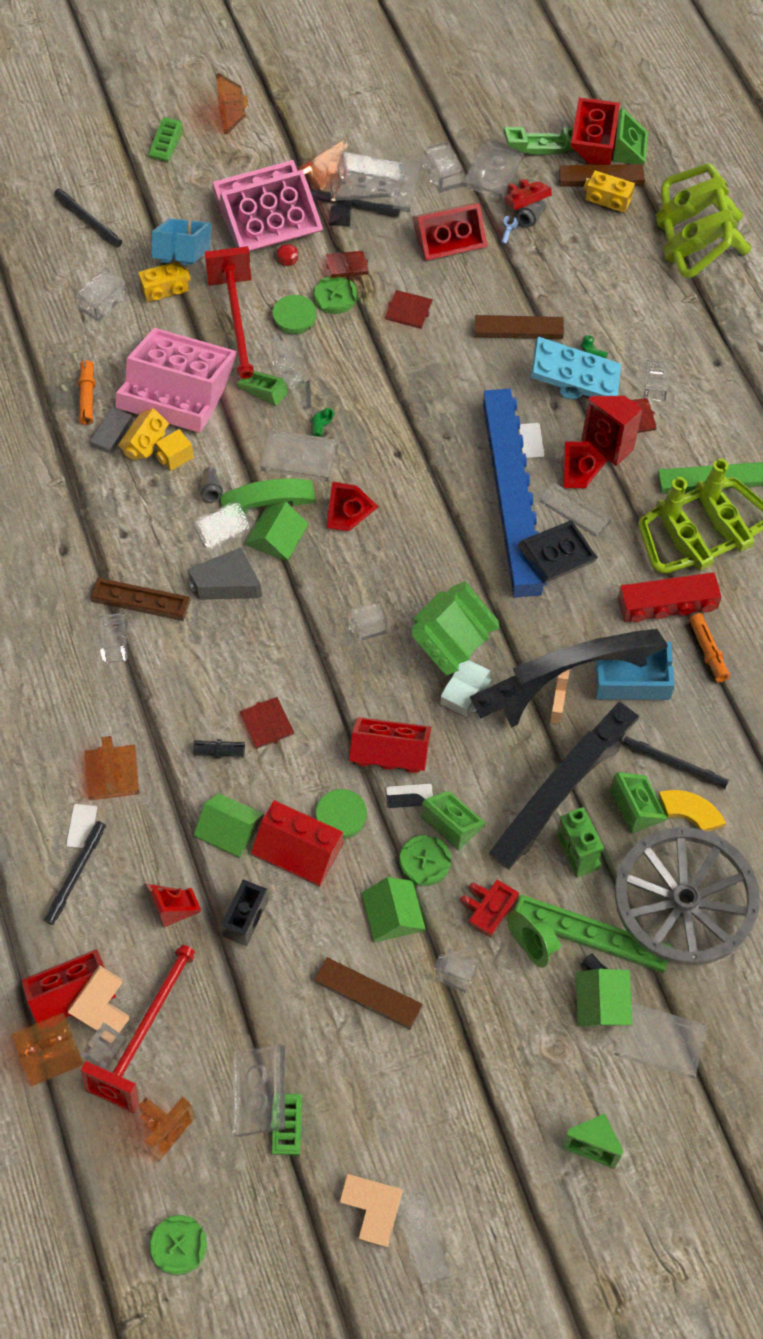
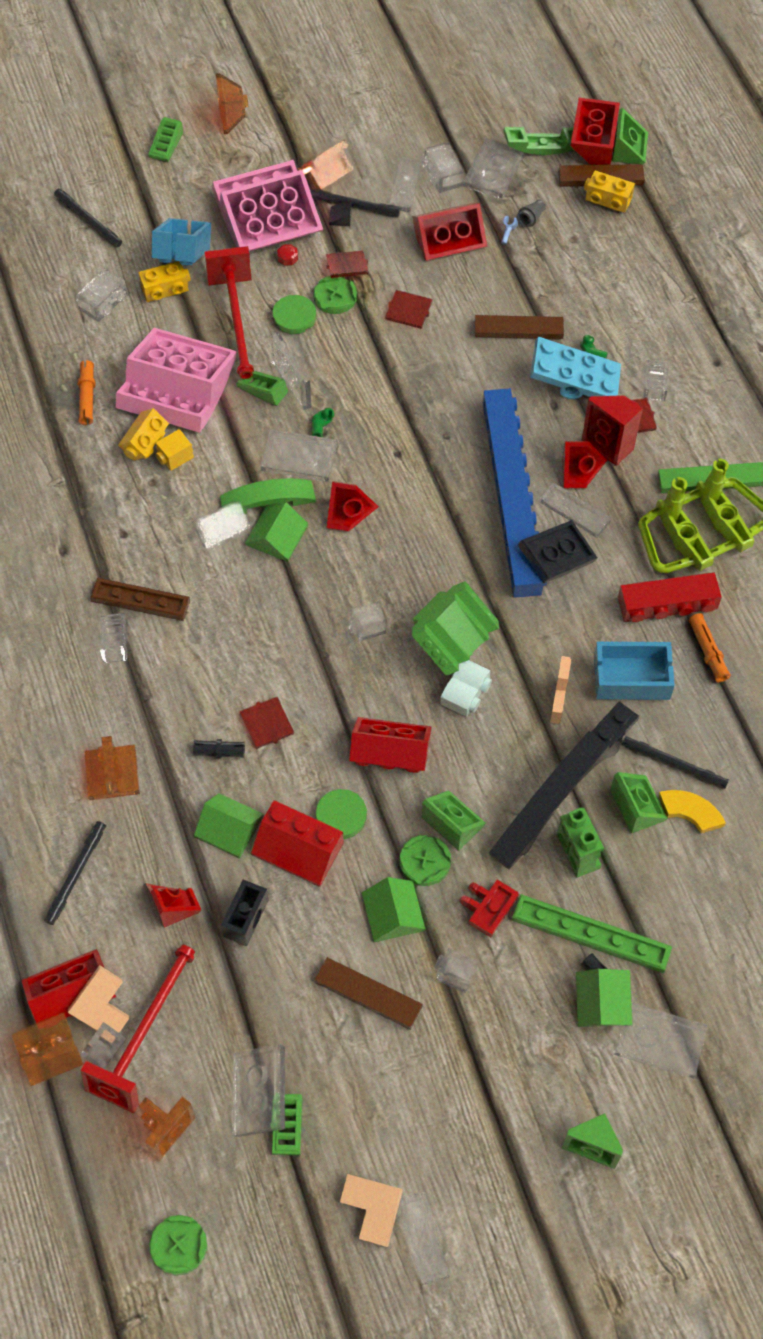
white sticker [66,804,97,848] -> none
flat silver tile [90,408,133,454] -> none
dark grey slope [187,547,262,600] -> none
dark grey cone [200,467,223,502] -> none
clear wedge [329,152,406,201] -> none
sticker [386,784,433,808] -> none
black slope [469,629,668,728] -> none
red hinge [504,179,552,210] -> none
bright green piece [507,911,561,968] -> none
white sticker [519,423,544,458] -> none
flat silver wheel [615,827,760,965] -> none
lime piece [655,163,752,278] -> none

